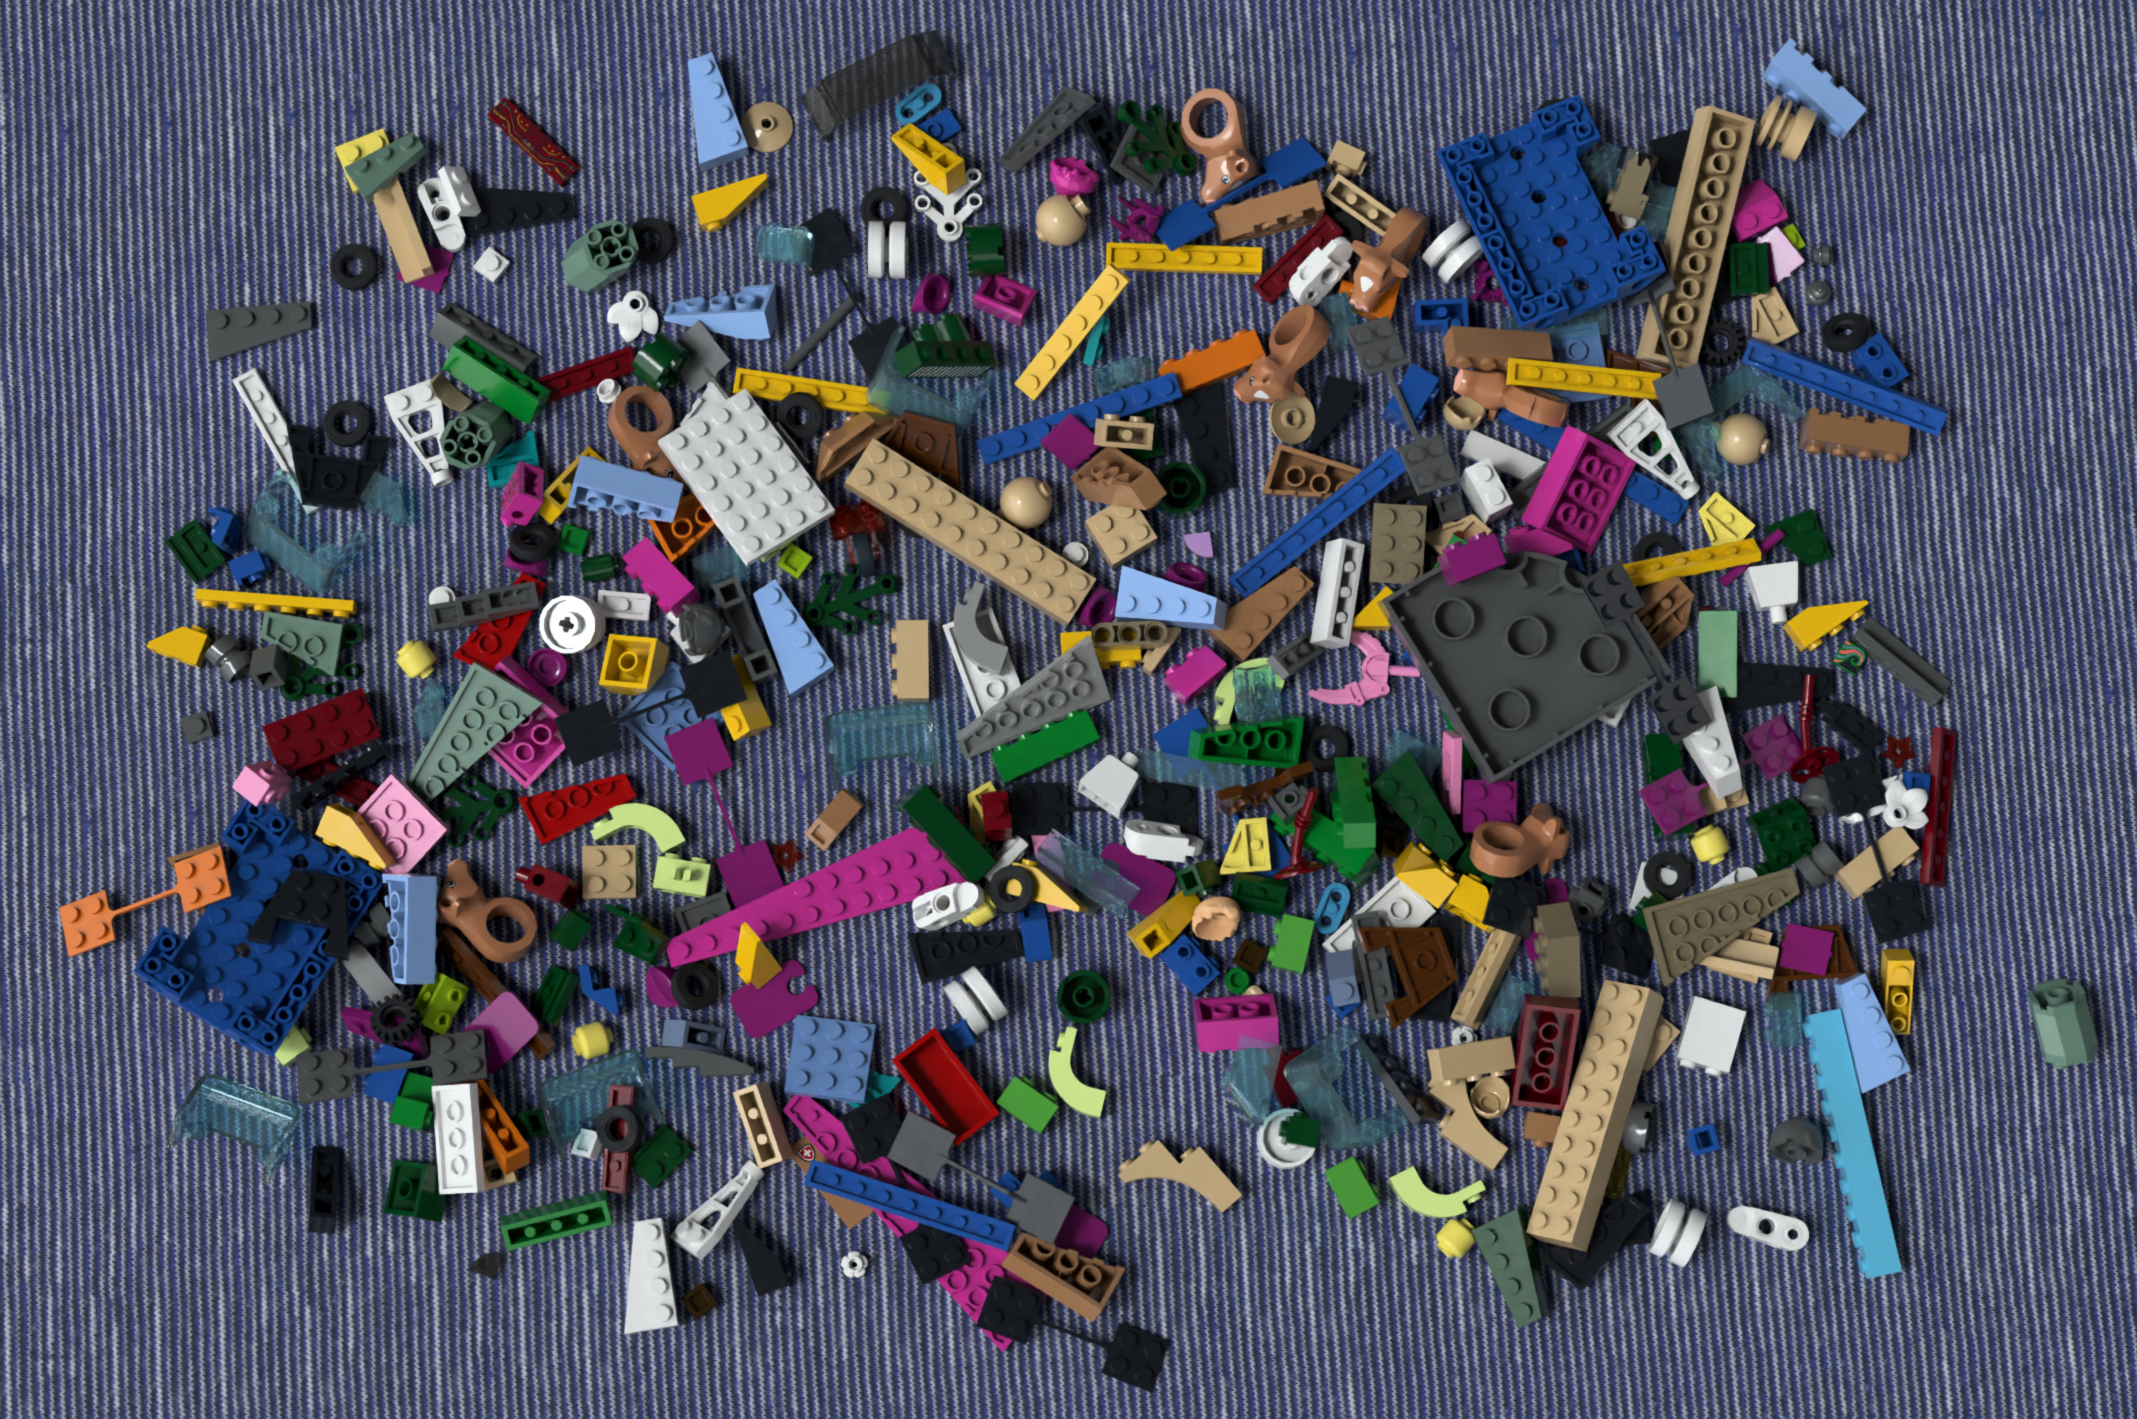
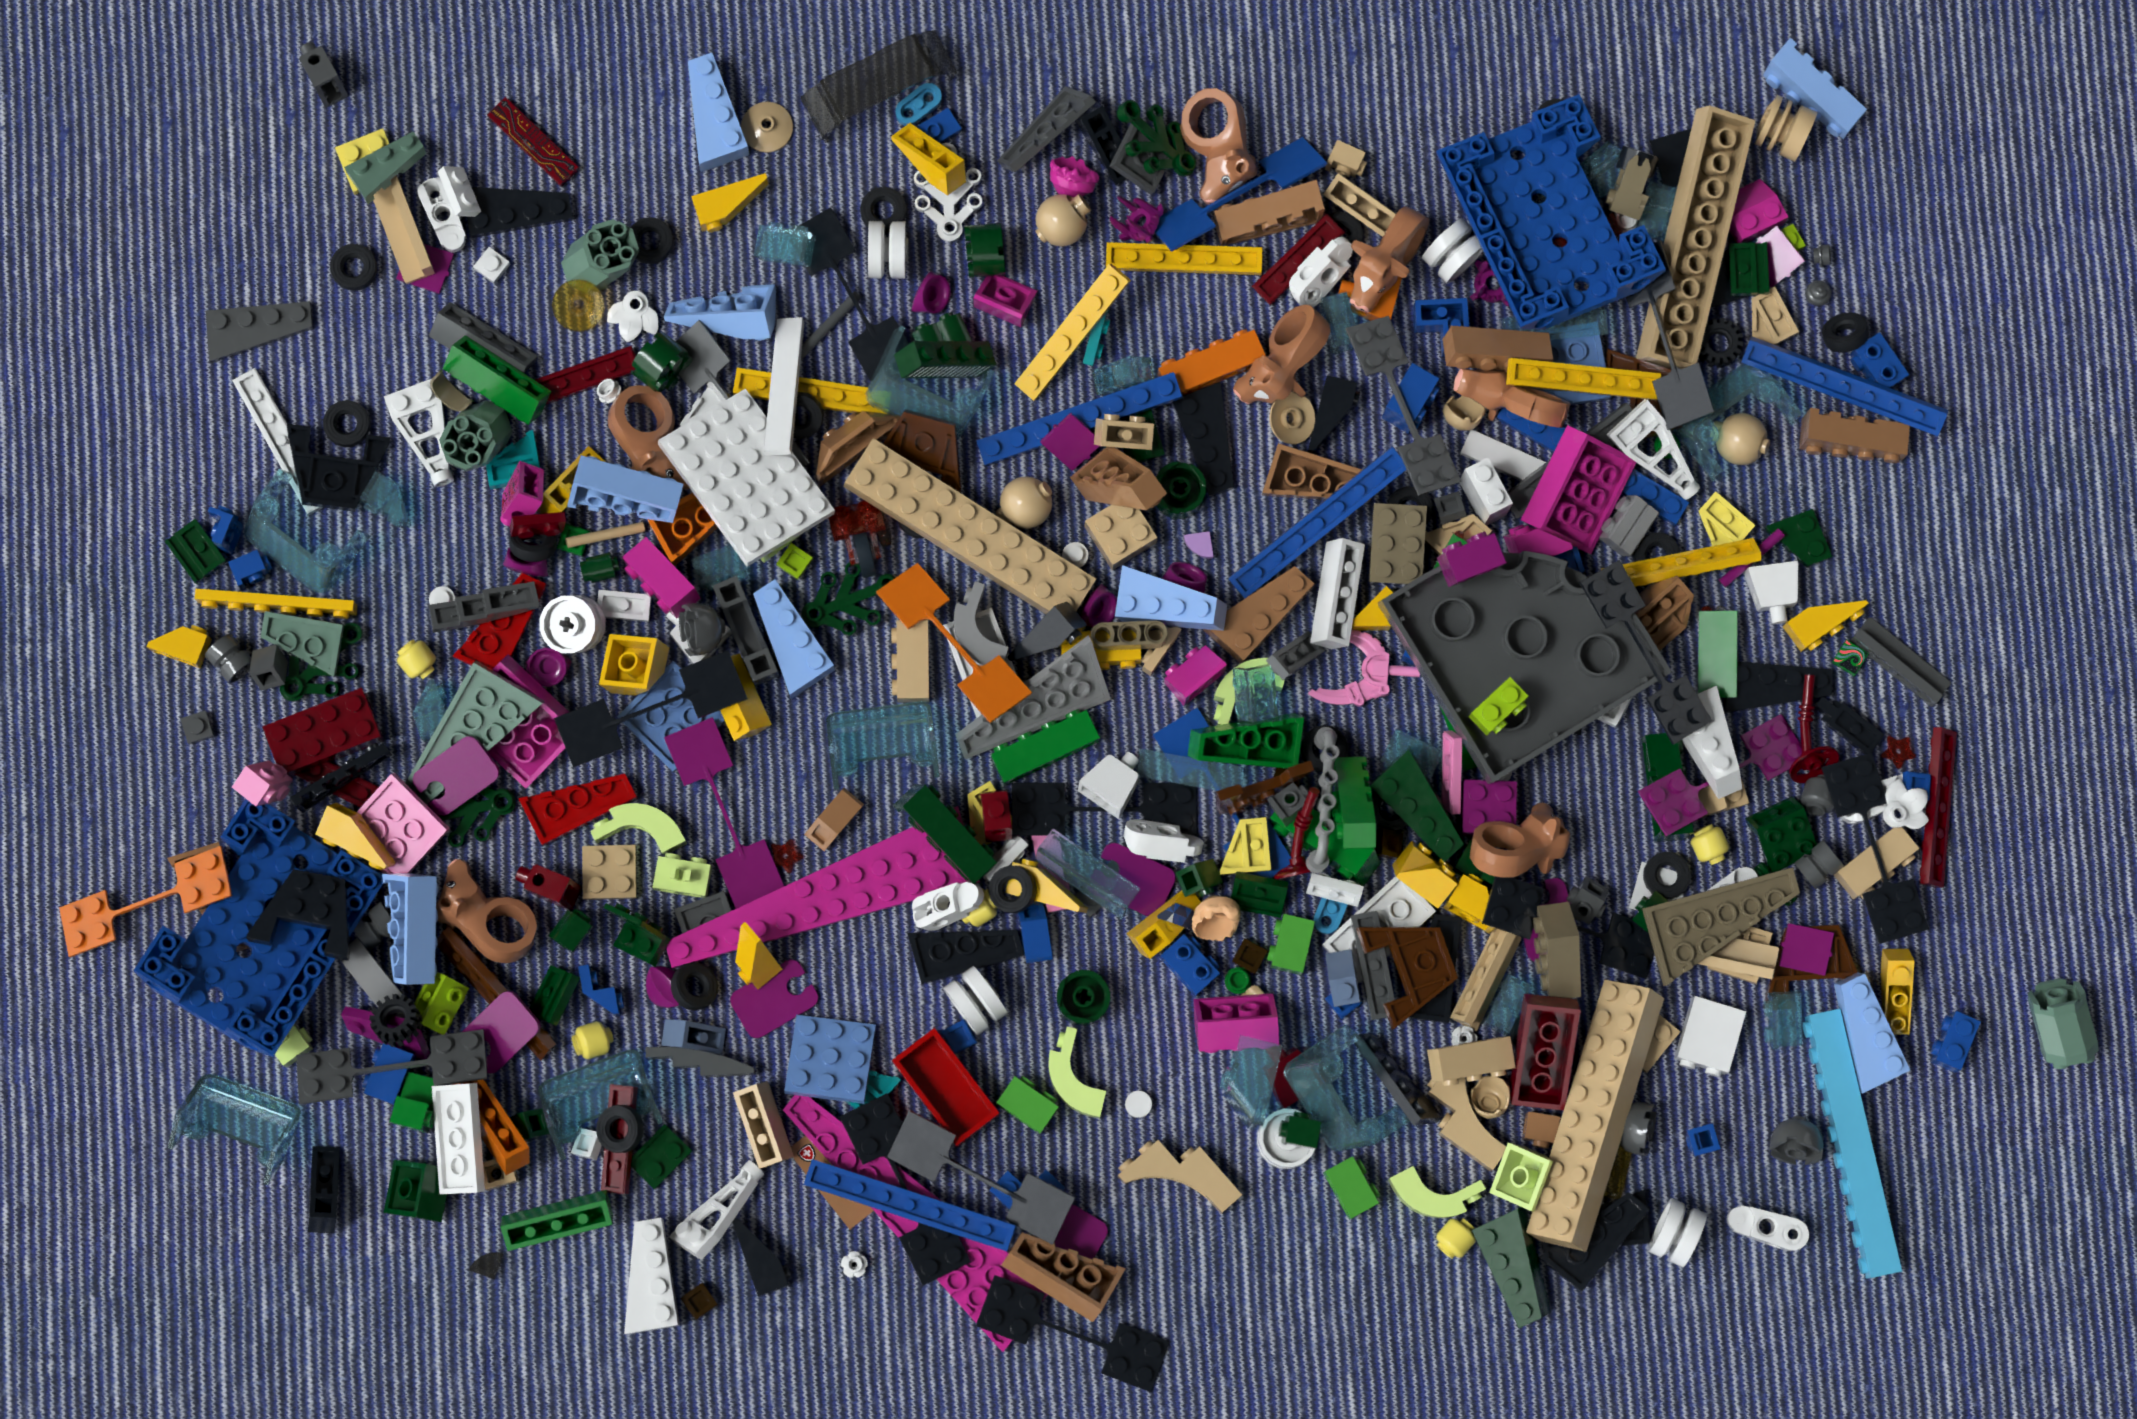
none -> dark grey torso [299,42,348,108]
none -> magenta piece [413,736,500,816]
none -> dark red plate [509,512,566,538]
none -> clear yellow dish [552,279,605,331]
none -> tan bar [566,522,645,548]
none -> white tile [764,317,804,456]
none -> orange hinge [876,563,1032,723]
none -> black slope [1007,602,1087,661]
none -> white tile [1125,1091,1152,1118]
none -> sticker [1157,903,1194,931]
none -> light grey bar [1306,727,1339,873]
none -> white plate [1306,873,1364,907]
none -> lime brick [1469,677,1528,736]
none -> yellowish green slope [1489,1142,1553,1212]
none -> light grey brick [1599,495,1659,556]
none -> blue brick [1930,1011,1981,1073]

